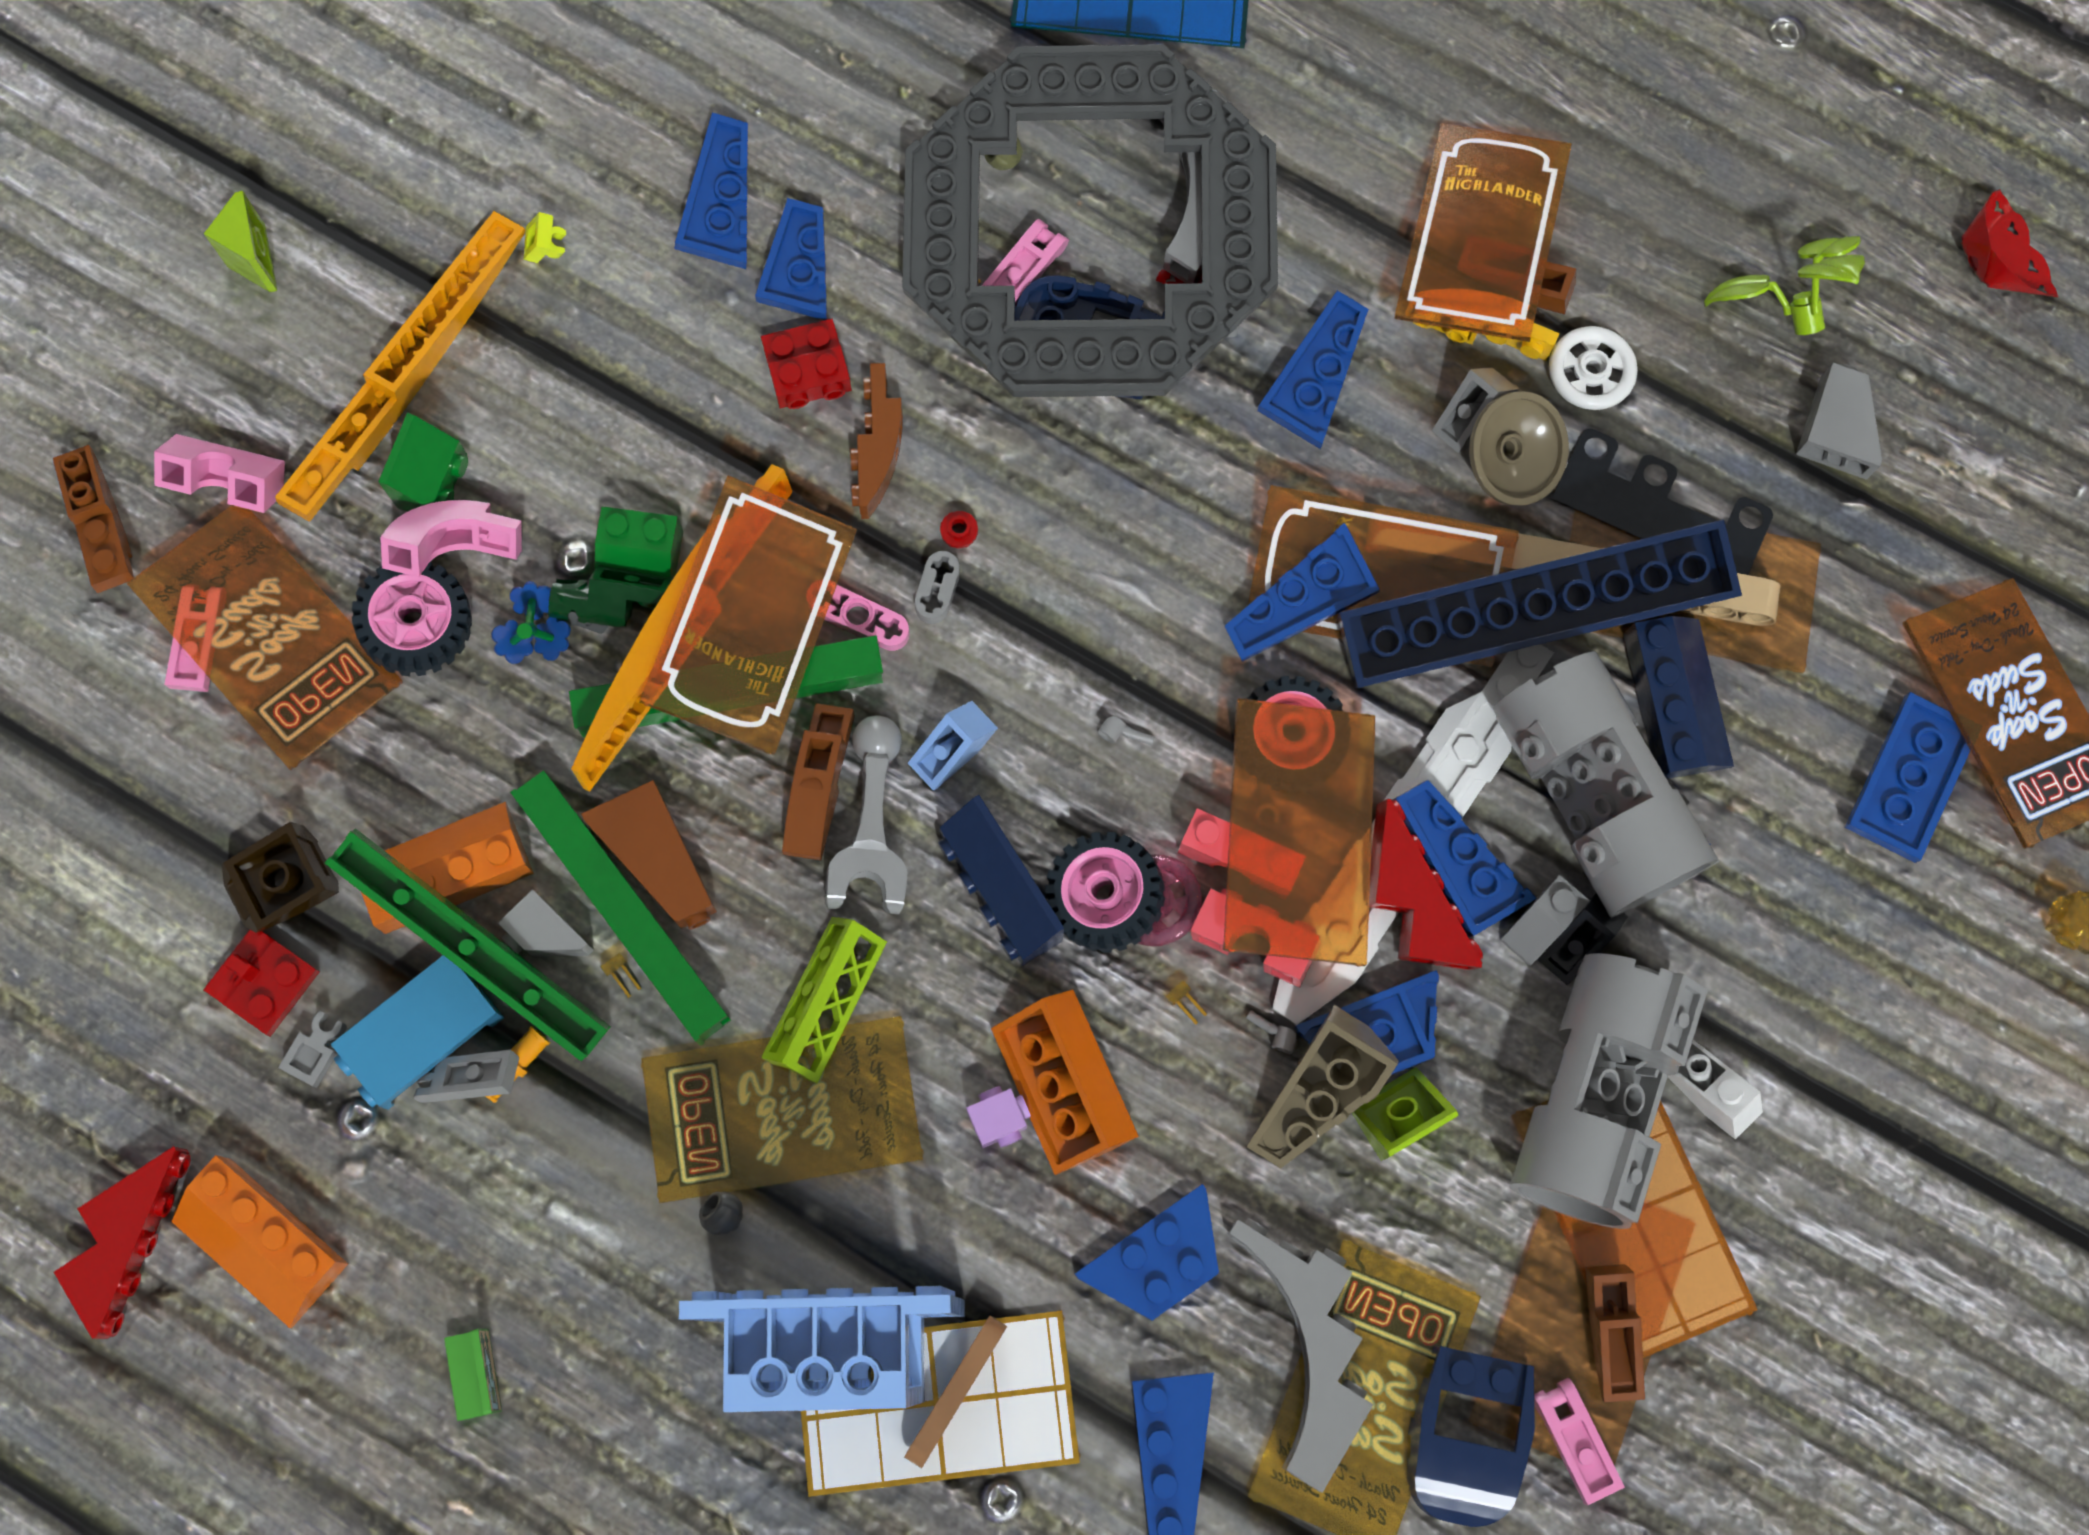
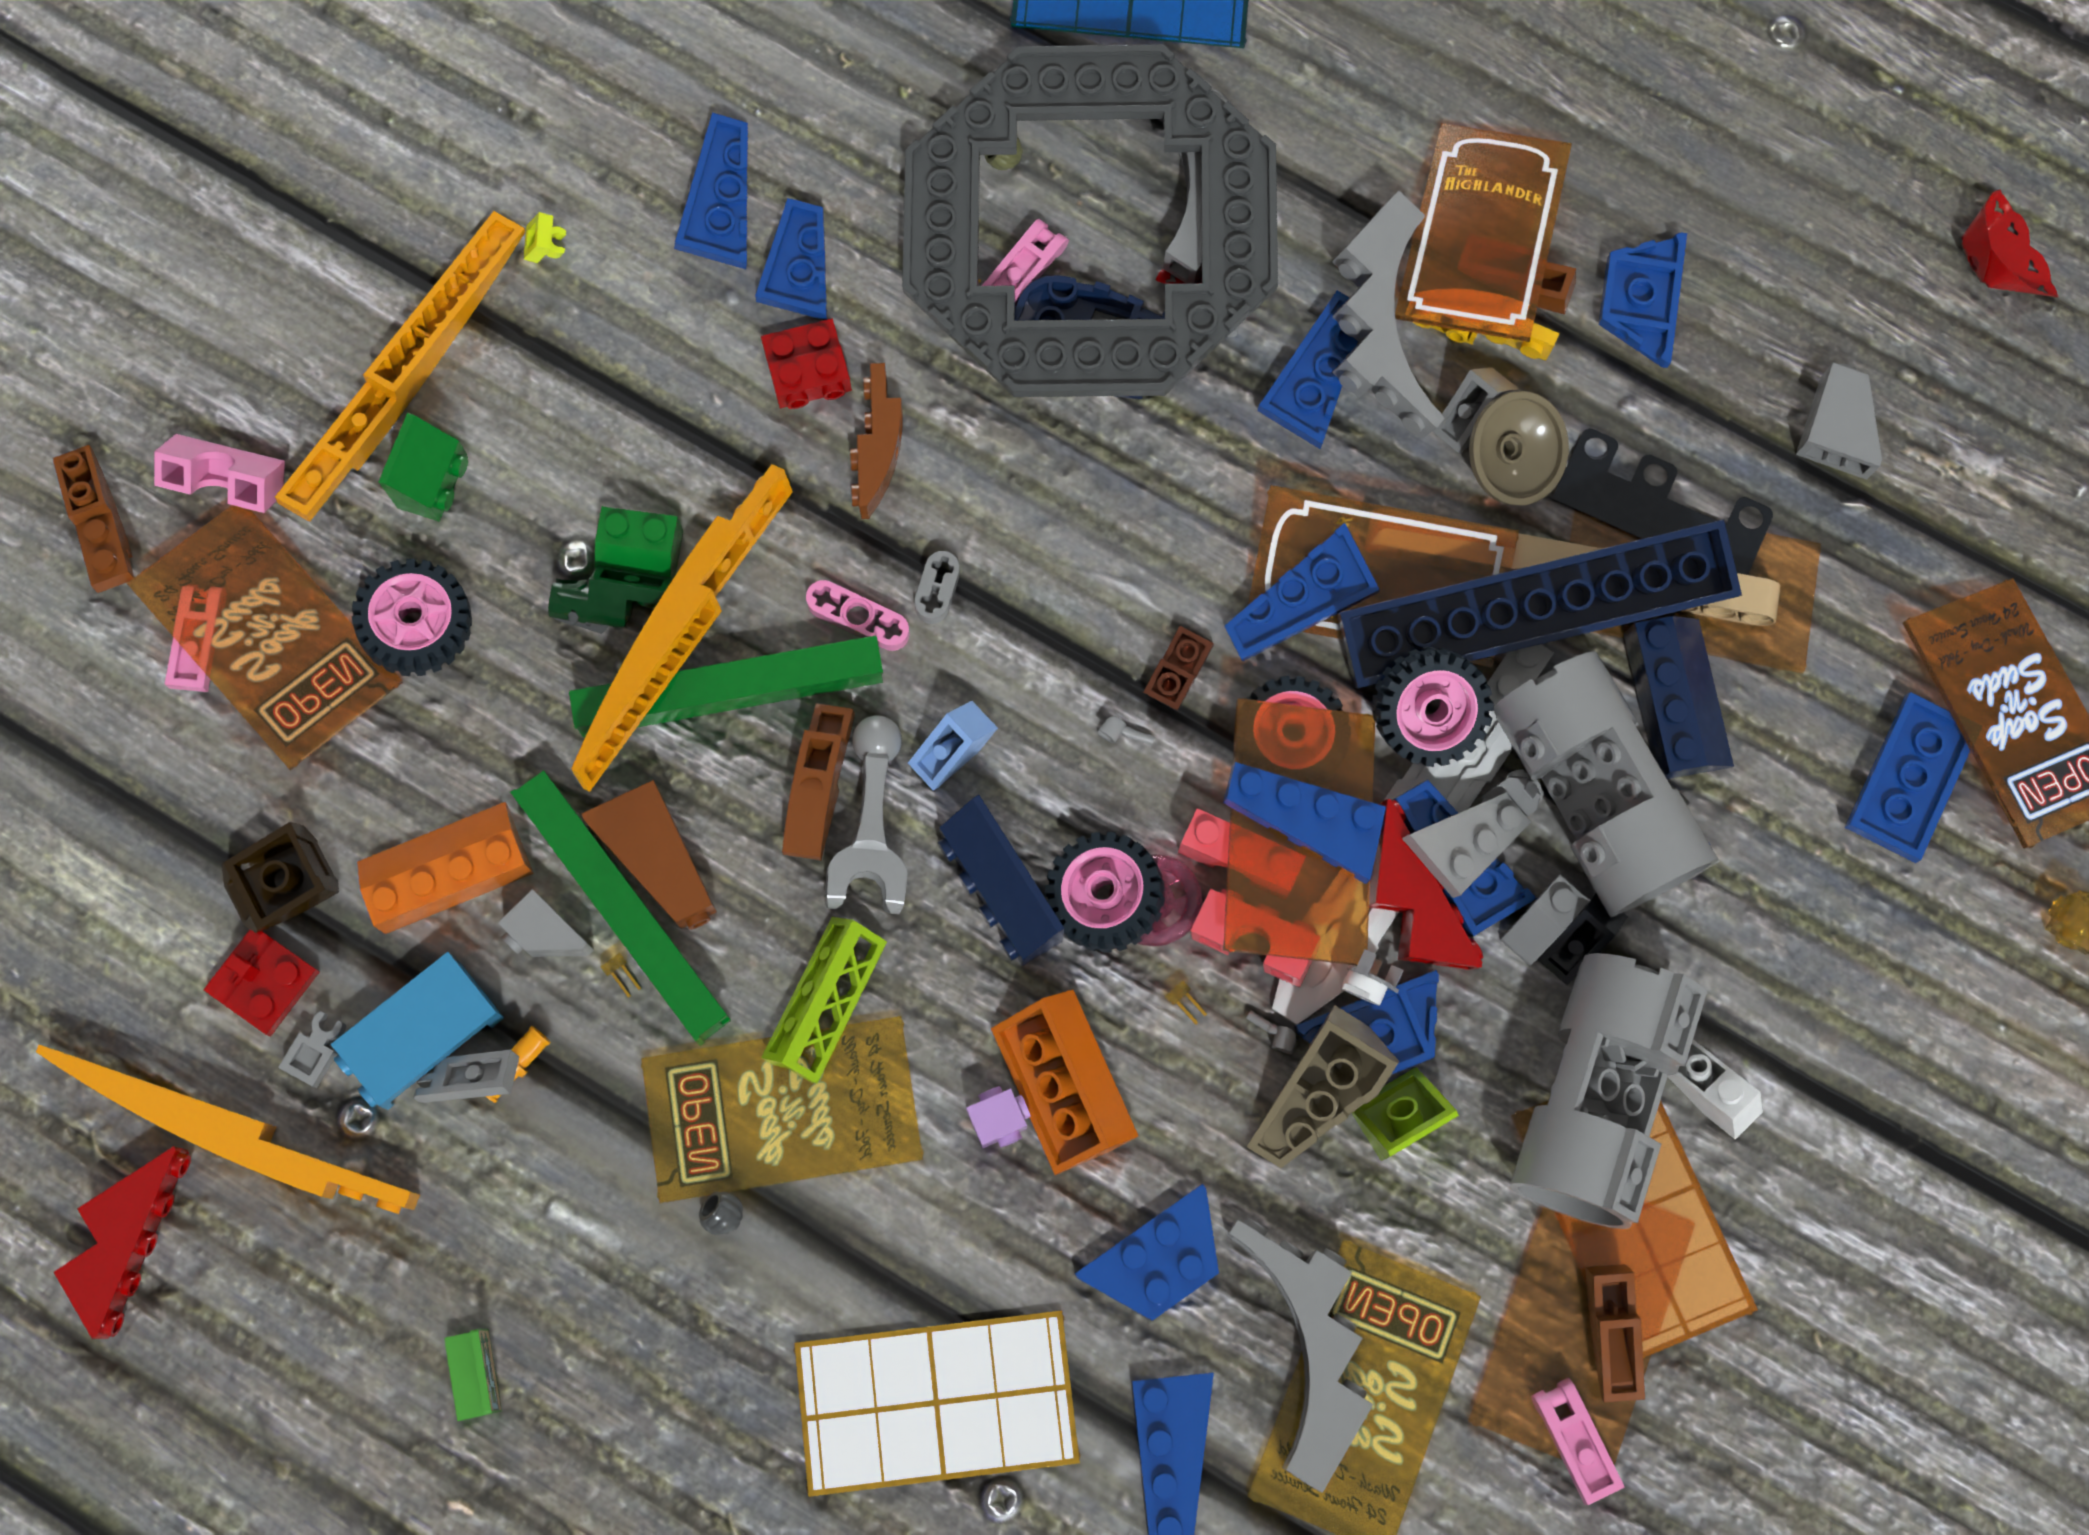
orange slope [171,1155,348,1328] -> none
lime slope [204,191,277,292] -> none
green tile [324,828,611,1062] -> none
bright pink arch [380,500,522,577] -> none
blue plant [491,581,571,664] -> none
clear orange piece [639,475,857,756] -> none
light blue plate [679,1286,965,1412] -> none
medium nougat beam [904,1316,1007,1469] -> none
red plate [940,511,978,549] -> none
dark blue slope [1407,1345,1535,1527] -> none
white plate [1549,326,1638,410] -> none
lime plant [1704,236,1865,335] -> none
none -> light orange slope [36,1045,420,1214]
none -> copper slope [1143,626,1214,711]
none -> blue wing [1223,762,1386,884]
none -> light grey arch [1332,190,1445,439]
none -> piece [1341,949,1404,1006]
none -> wheel [1372,647,1494,767]
none -> light grey wing [1402,793,1531,898]
none -> light grey piece [1481,769,1544,816]
none -> blue wing [1598,232,1687,368]

